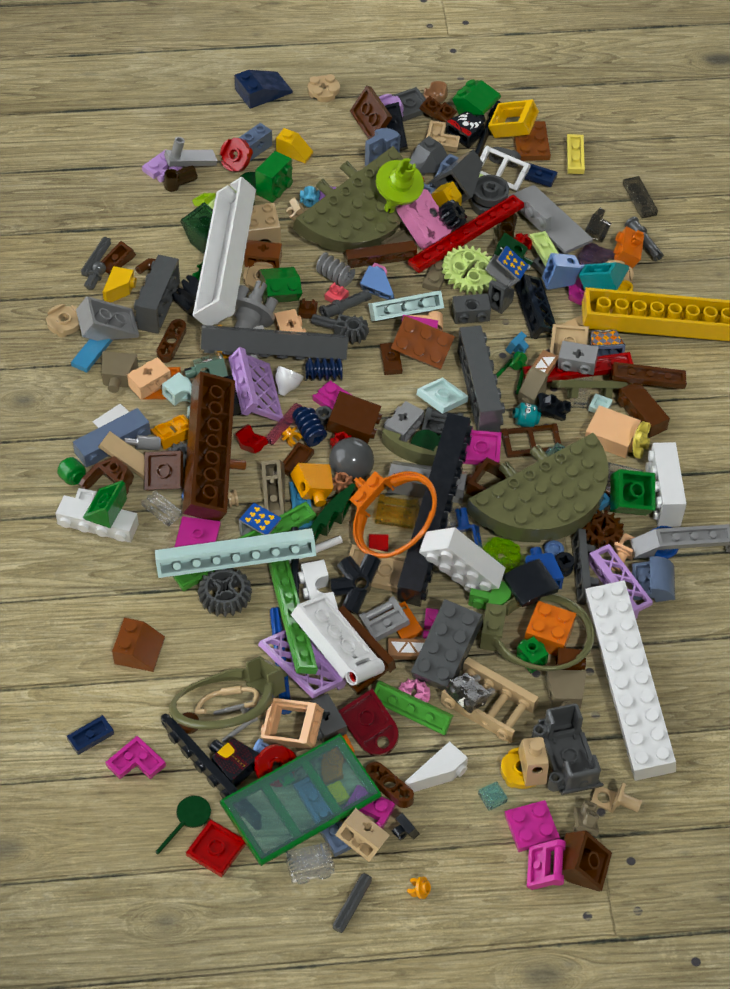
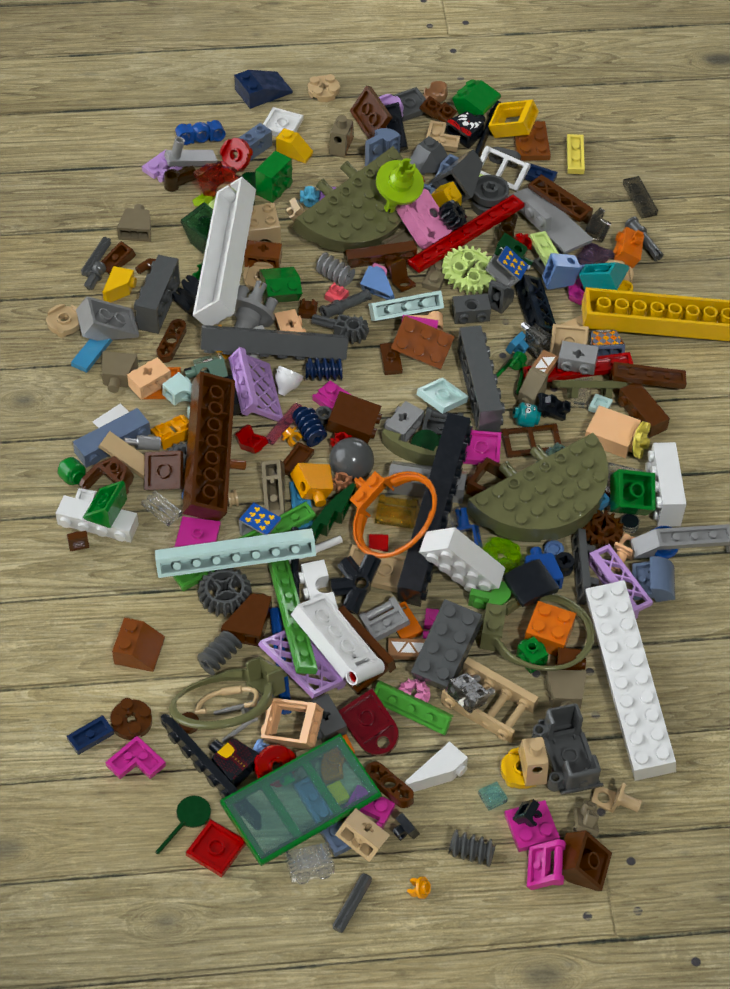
none -> reddish brown plate [67,531,89,551]
none -> reddish brown plate [110,698,153,740]
none -> dark tan torso [117,204,152,242]
none -> blue piece [175,120,226,145]
none -> clear red piece [193,162,240,197]
none -> dark grey piece [197,631,243,675]
none -> reddish brown slope [221,593,272,647]
none -> white tile [263,107,303,136]
none -> dark tan torso [329,115,354,158]
none -> reddish brown bracket [385,258,416,292]
none -> dark grey piece [448,829,496,867]
none -> black tile [513,799,542,827]
none -> clear smoke piece [521,322,551,359]
none -> reddish brown fence [528,174,593,224]
none -> black tile [620,514,640,533]

